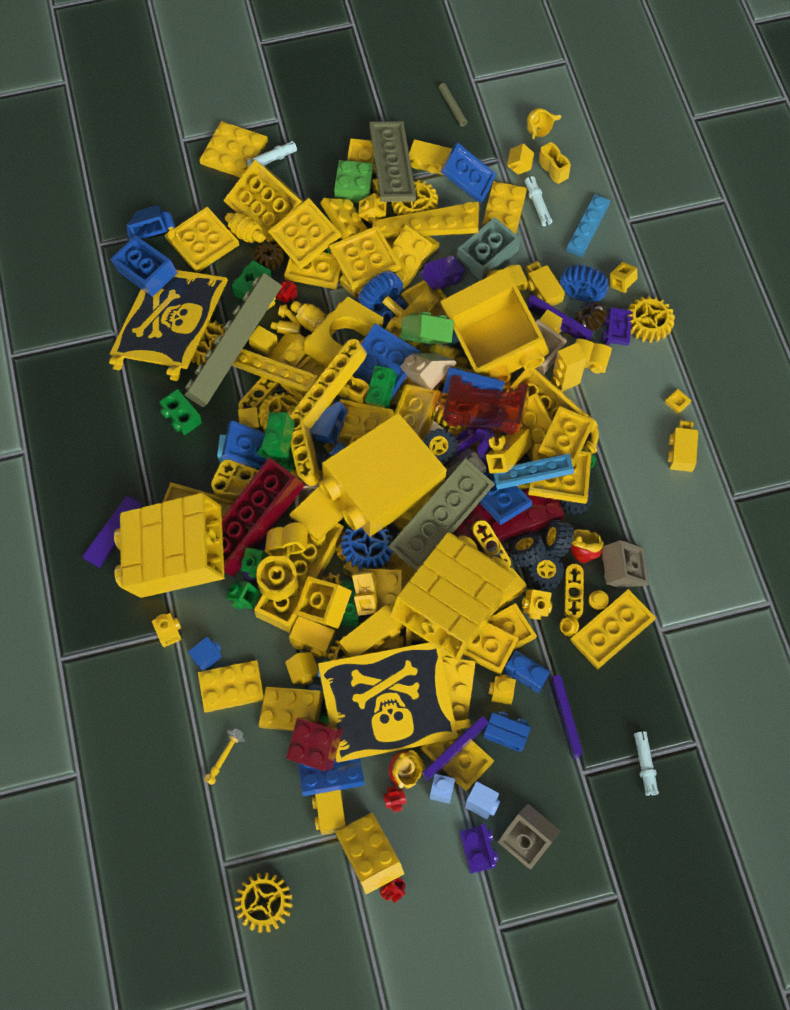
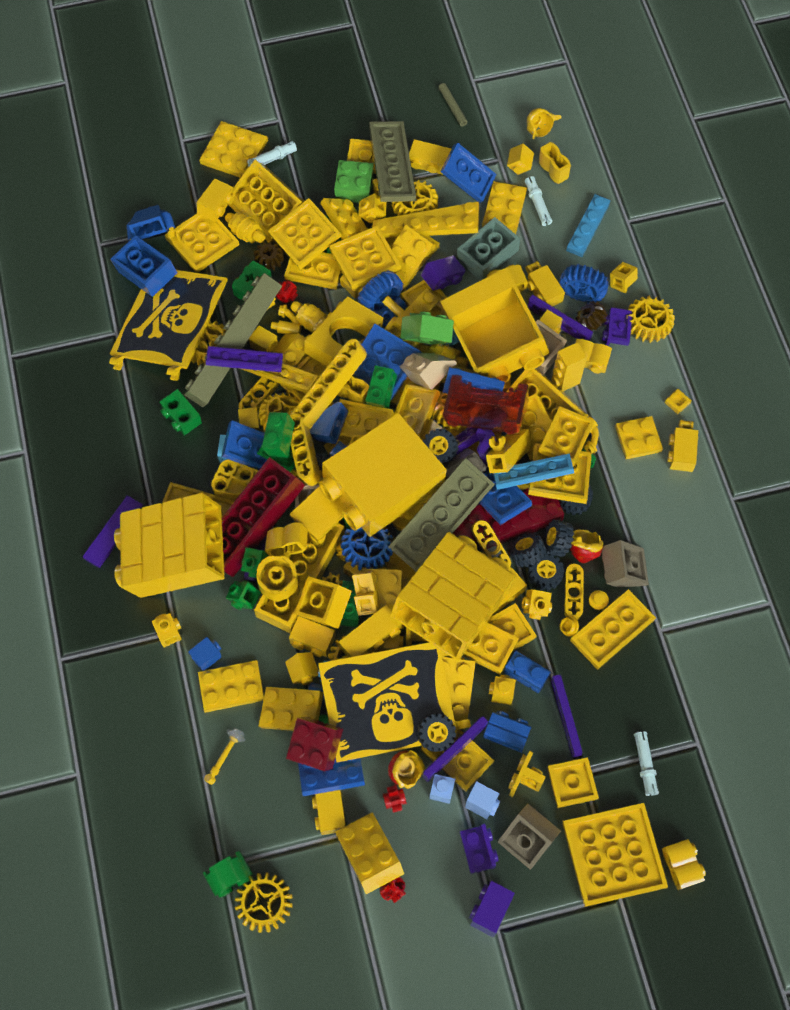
none -> yellow brick [197,178,234,222]
none -> green brick [203,851,253,898]
none -> dark purple tile [206,346,283,372]
none -> black wheel [417,714,456,752]
none -> dark purple brick [469,881,515,937]
none -> yellow bracket [508,751,546,797]
none -> yellow plate [547,757,599,808]
none -> yellow plate [562,803,668,907]
none -> yellow plate [615,416,663,459]
none -> yellow brick [662,839,706,890]

